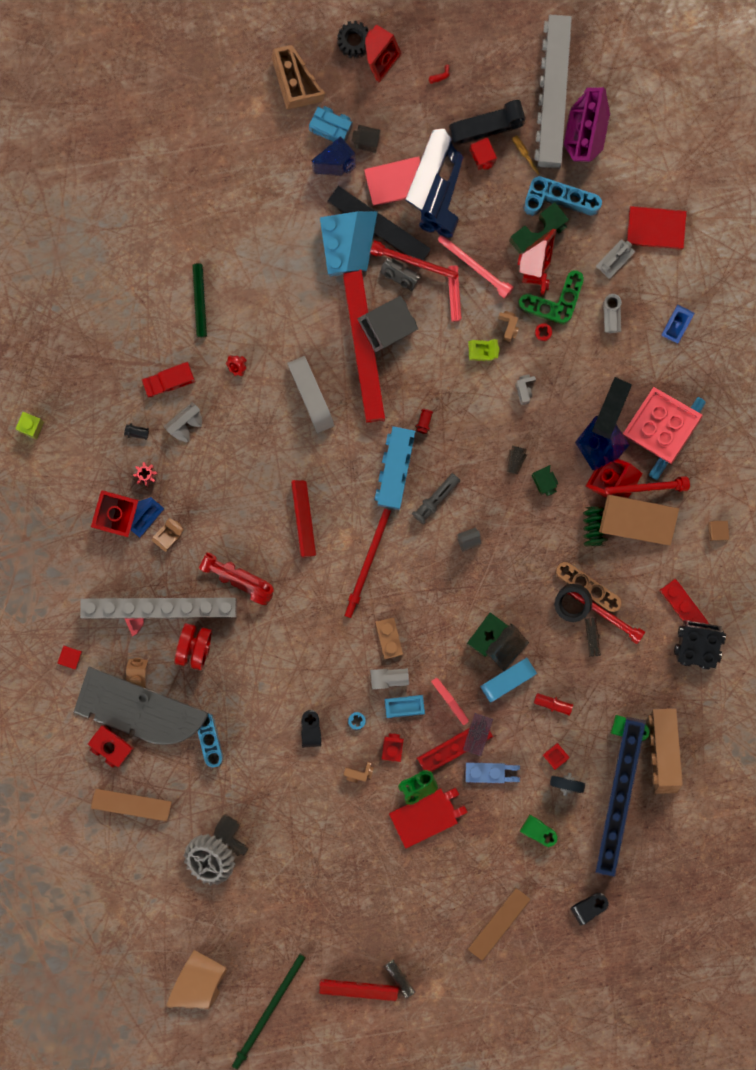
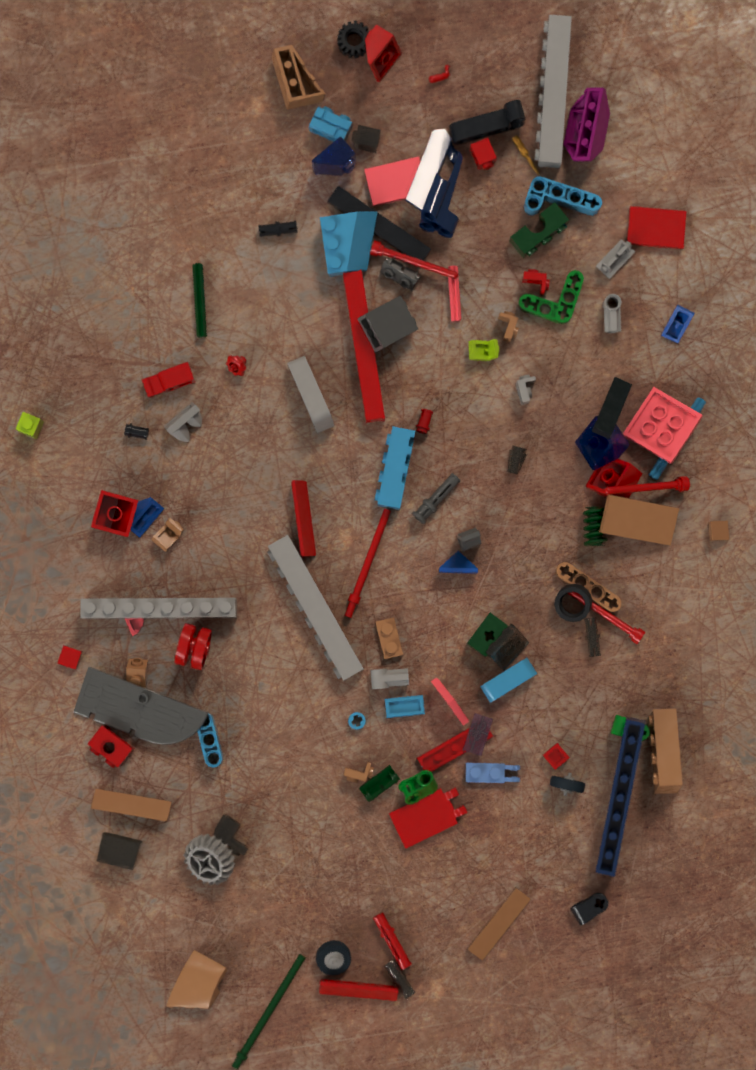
coral gear [133,462,158,487] -> none
red piece [199,552,274,605] -> none
black piece [301,710,322,748] -> none
red bracket [382,733,404,762] -> none
coral piece [438,236,514,299] -> none
slope [518,229,556,277] -> none
green piece [520,814,558,847] -> none
dark green window [531,465,558,497] -> none
red axle [534,693,573,716] -> none
red bush [535,323,552,341] -> none
red plate [660,578,710,624] -> none
black brick [674,620,726,669] -> none
none -> clear smoke piece [97,832,143,870]
none -> black pin [259,221,298,237]
none -> light grey brick [267,535,364,681]
none -> black wheel [316,940,351,975]
none -> dark green hinge [359,765,400,802]
none -> red pin [372,912,412,970]
none -> blue slope [439,551,478,574]

